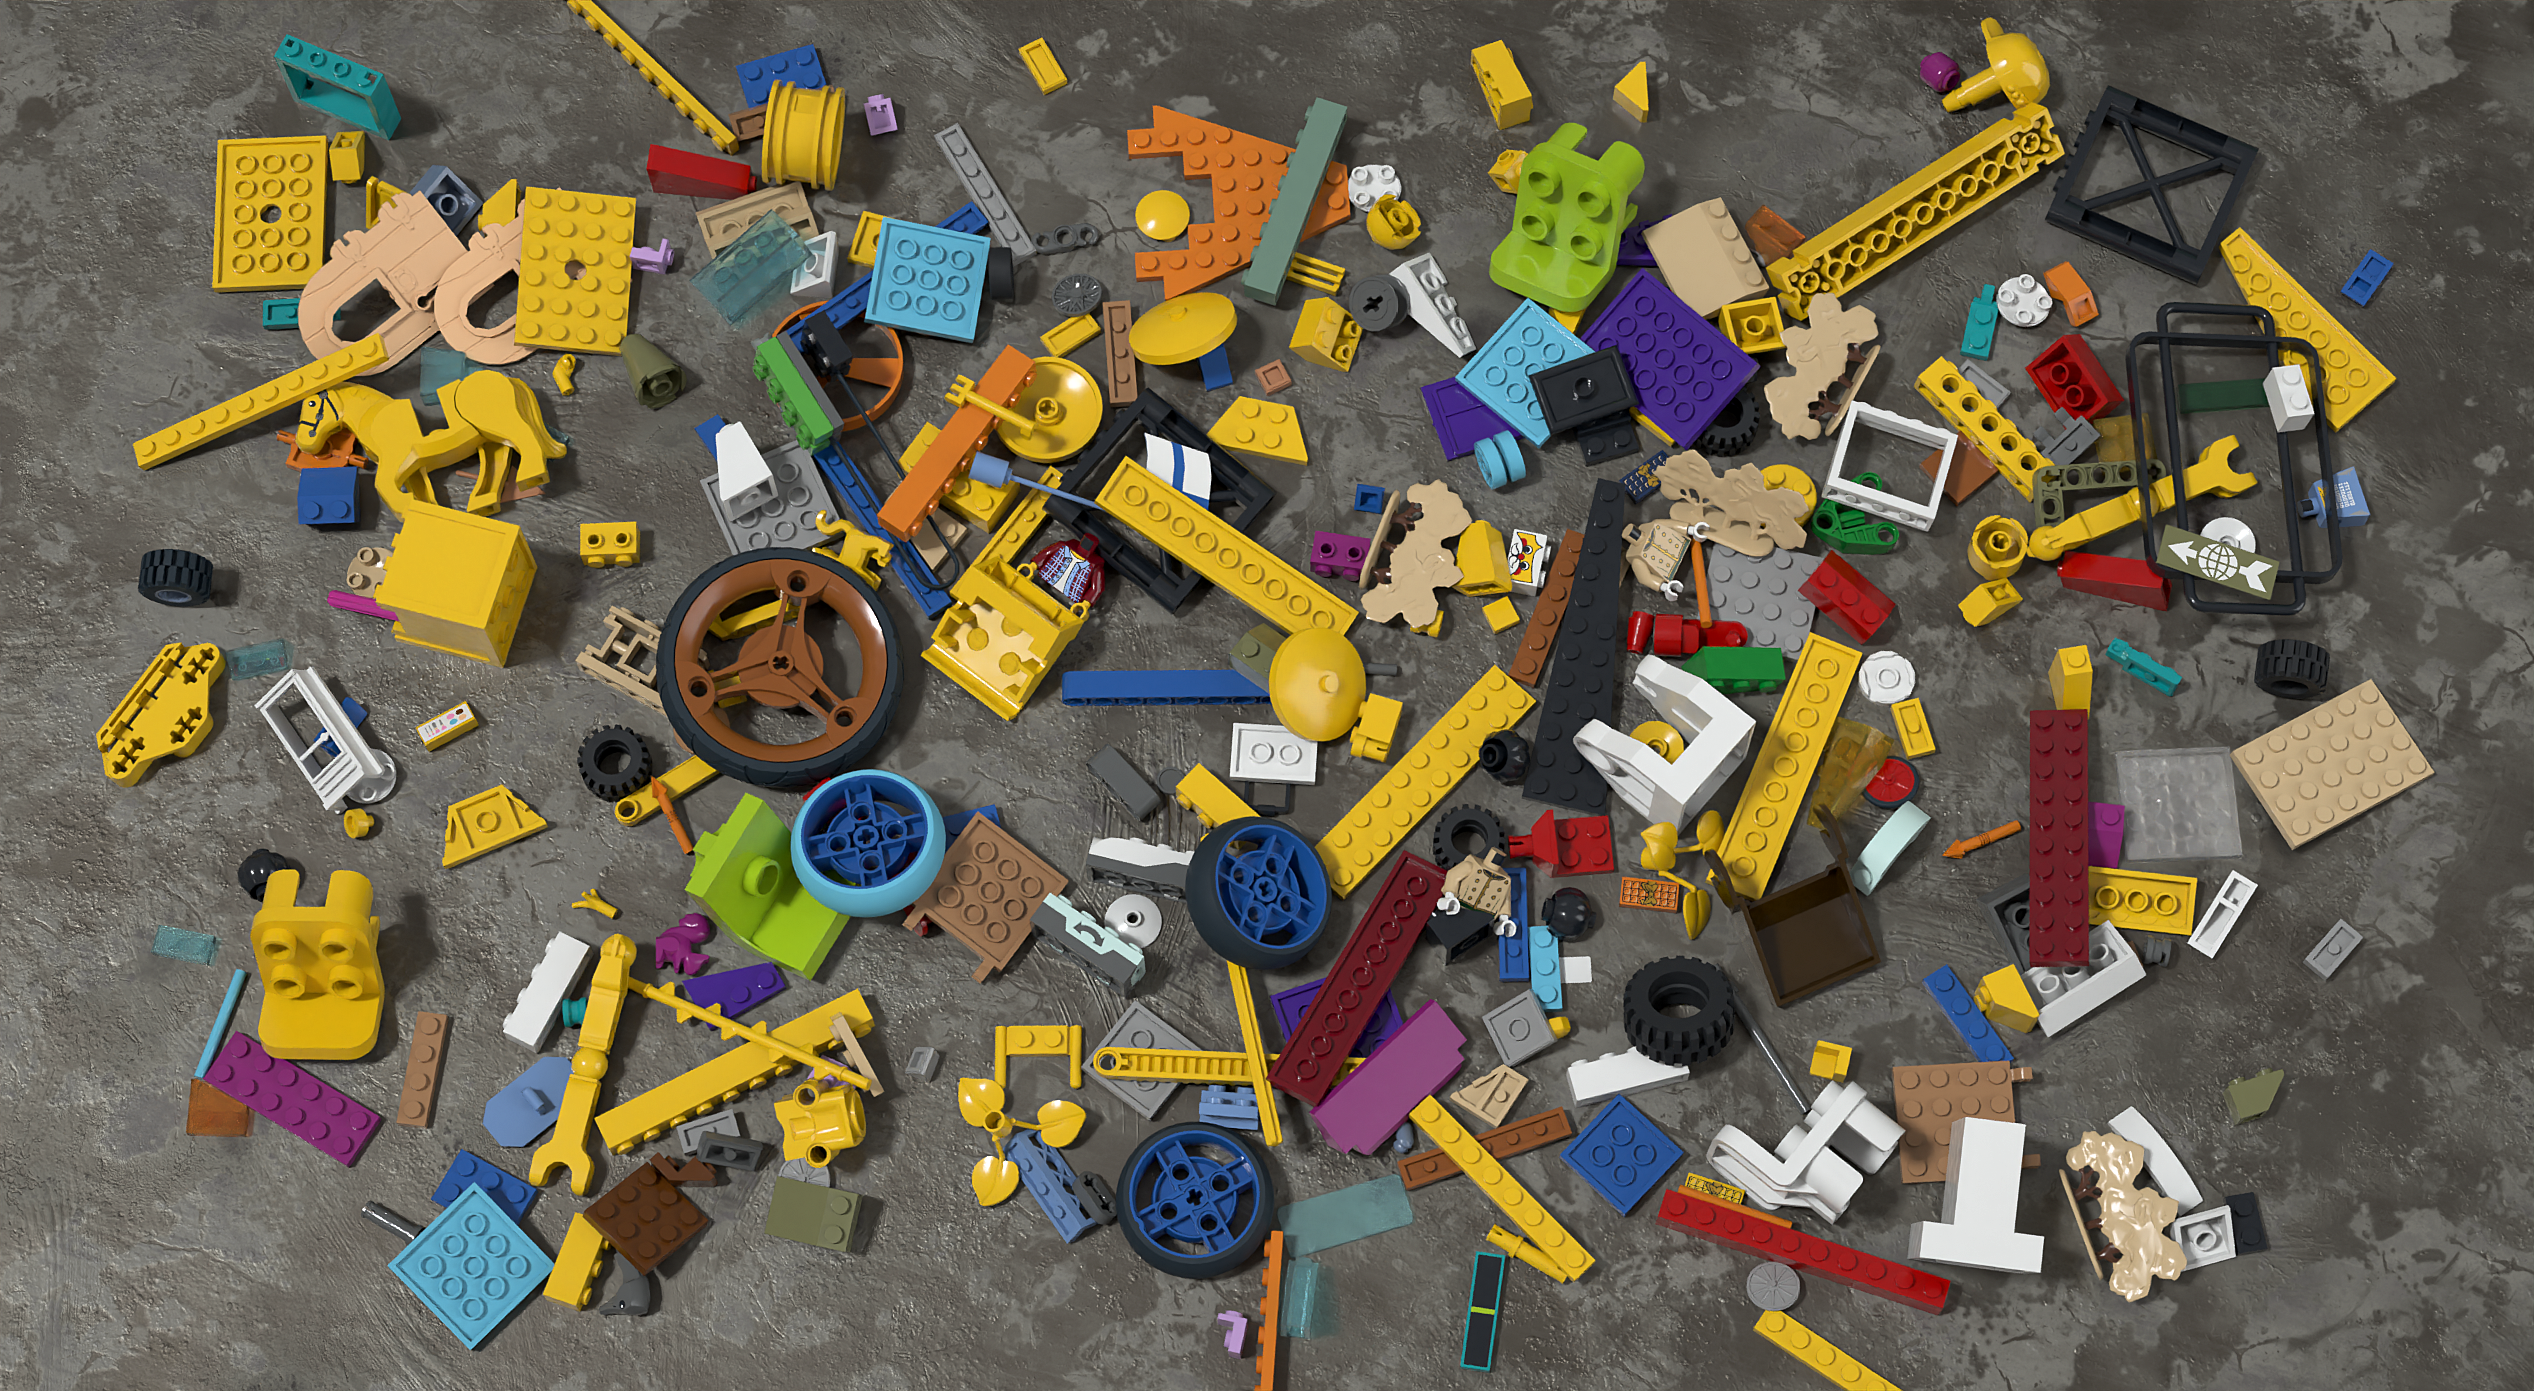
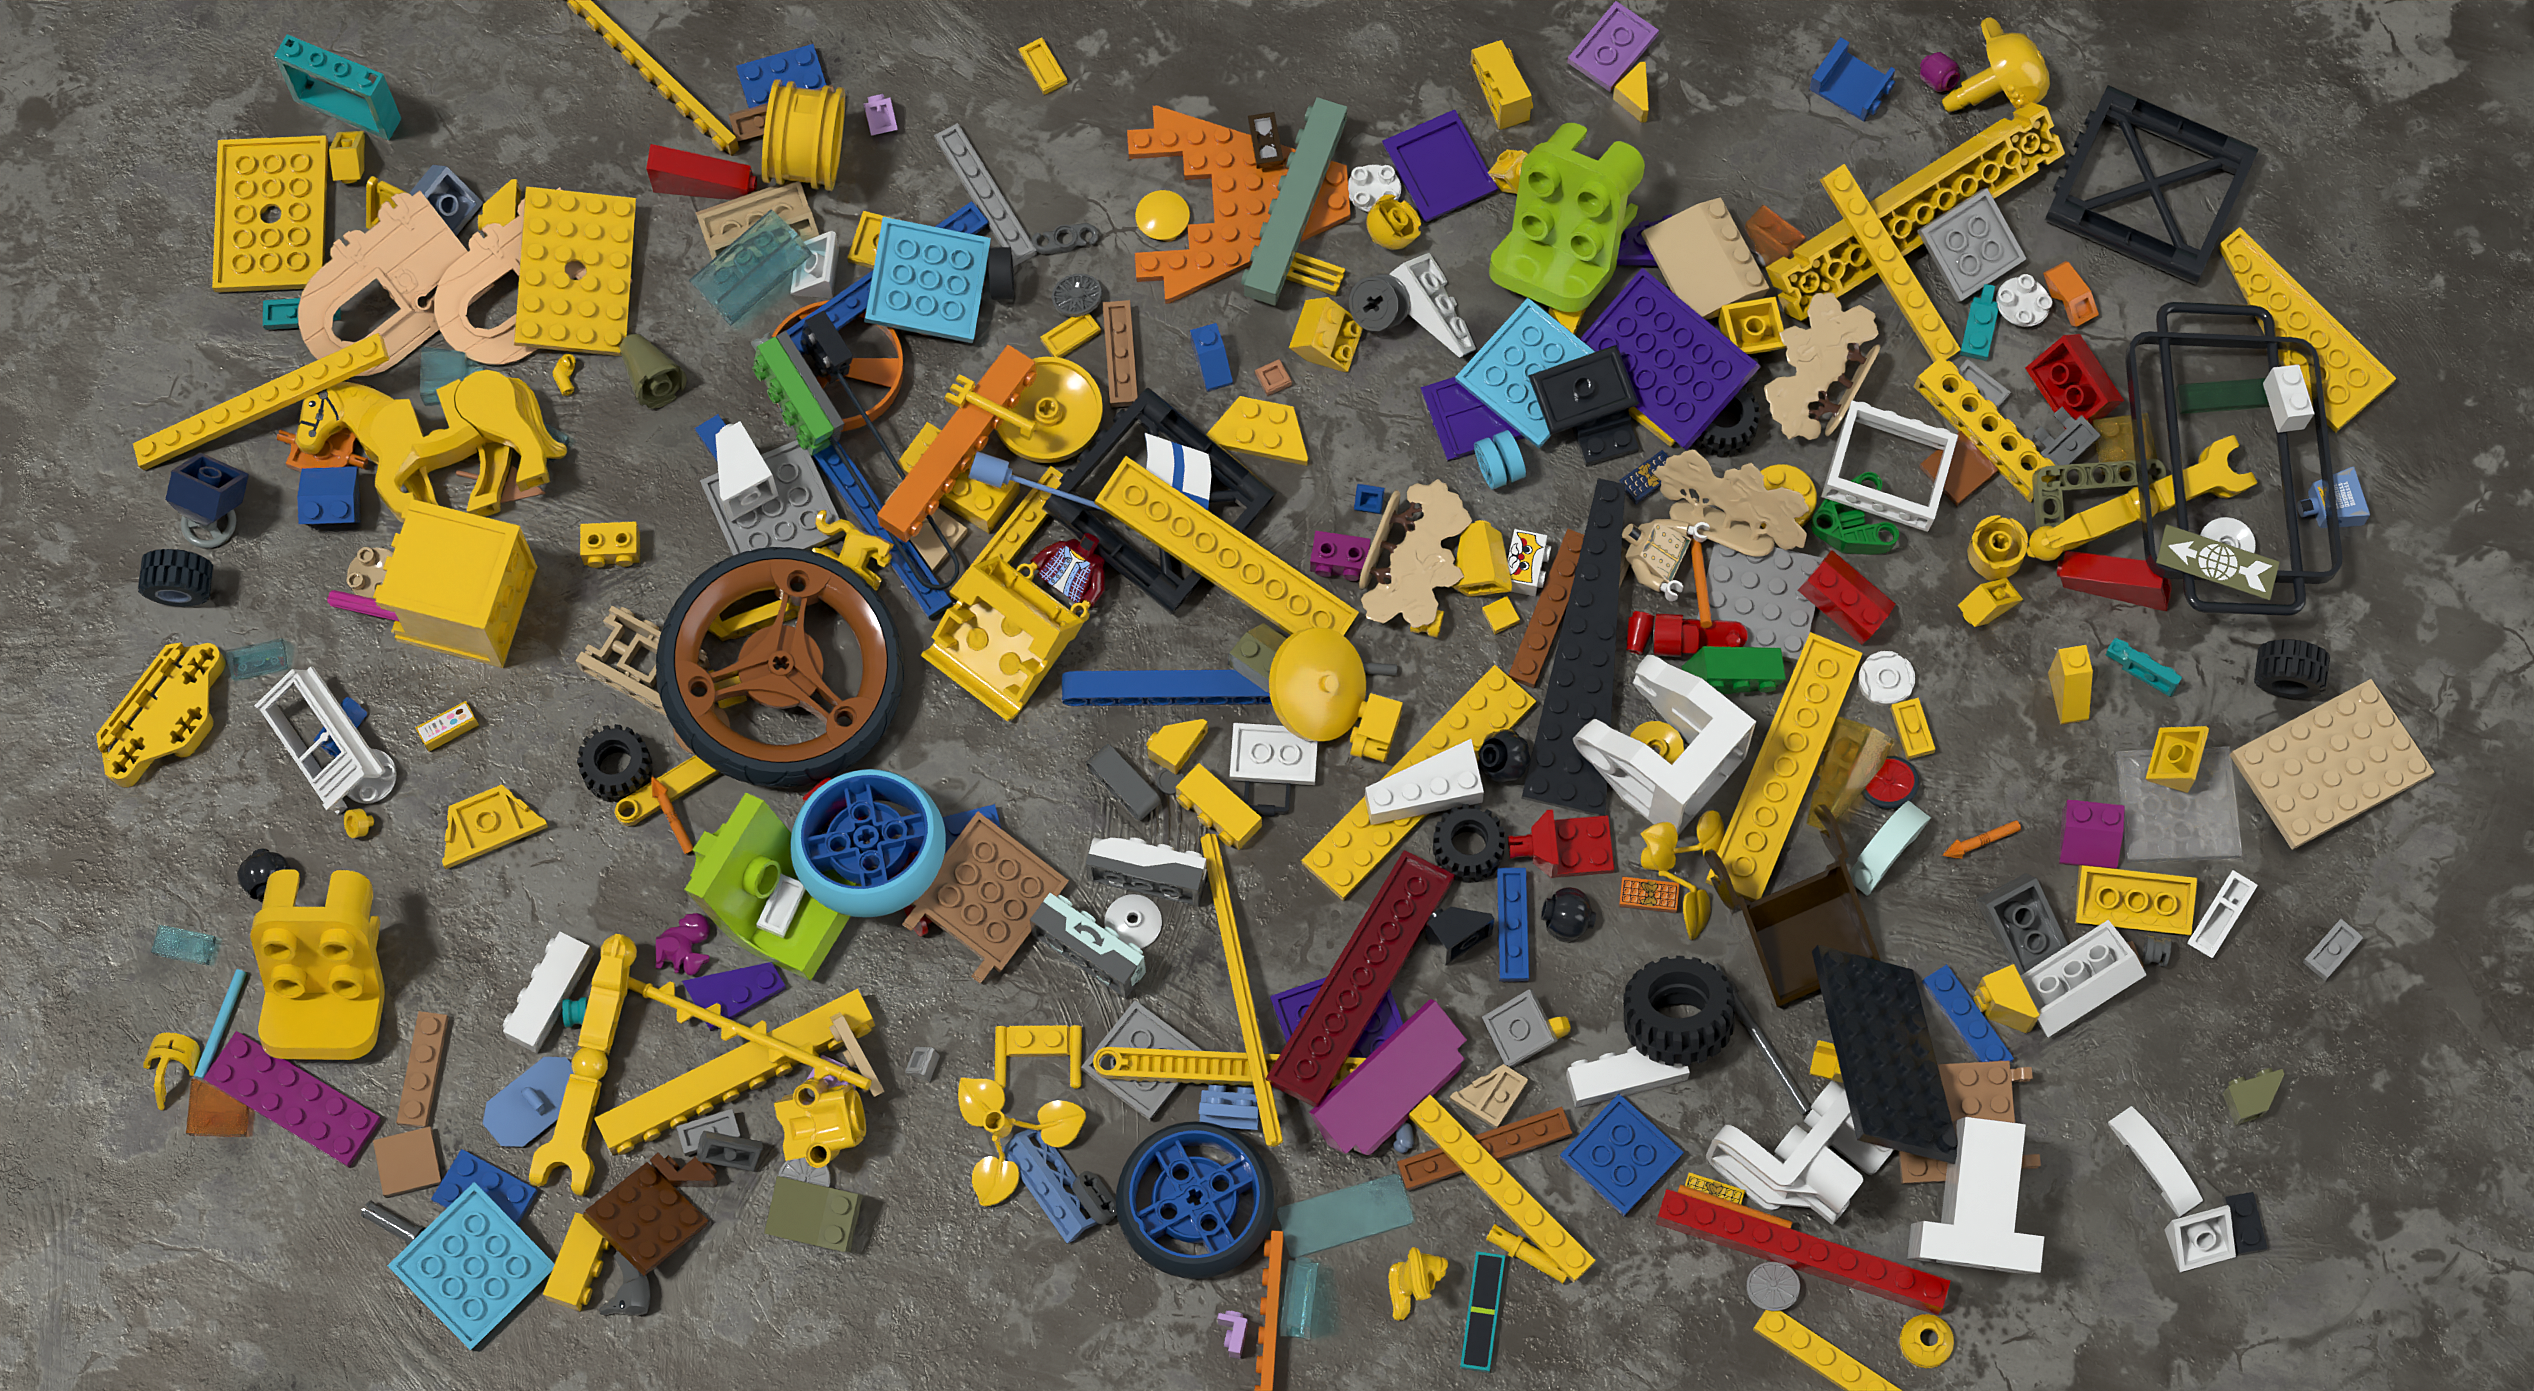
yellow bar [572,889,618,919] -> none
lavender bracket [630,238,674,275] -> none
yellow dish [1129,292,1237,365] -> none
wheel [1185,816,1332,970] -> none
tan torso [1437,847,1516,937] -> none
medium azure plate [1528,926,1562,1013] -> none
white sticker [1559,956,1592,983] -> none
dark red plate [2029,709,2089,967] -> none
tan plant [2059,1131,2187,1302] -> none
blue slope [2340,249,2394,307] -> none
none -> yellow helmet [143,1032,201,1110]
none -> dark blue piece [165,452,249,548]
none -> medium nougat tile [373,1127,442,1198]
none -> white tile [757,874,806,938]
none -> yellow slope [1146,719,1208,775]
none -> dark brown piece [1248,112,1283,169]
none -> white wedge [1365,739,1484,825]
none -> dark purple piece [1382,109,1498,223]
none -> yellow hair [1388,1247,1448,1321]
none -> medium lavender plate [1567,1,1659,92]
none -> blue panel [1809,37,1896,122]
none -> black plate [1812,945,1957,1164]
none -> yellow plate [1819,164,1961,362]
none -> yellow piece [1899,1314,1954,1369]
none -> light grey plate [1917,188,2026,302]
none -> yellow slope [2145,726,2209,793]

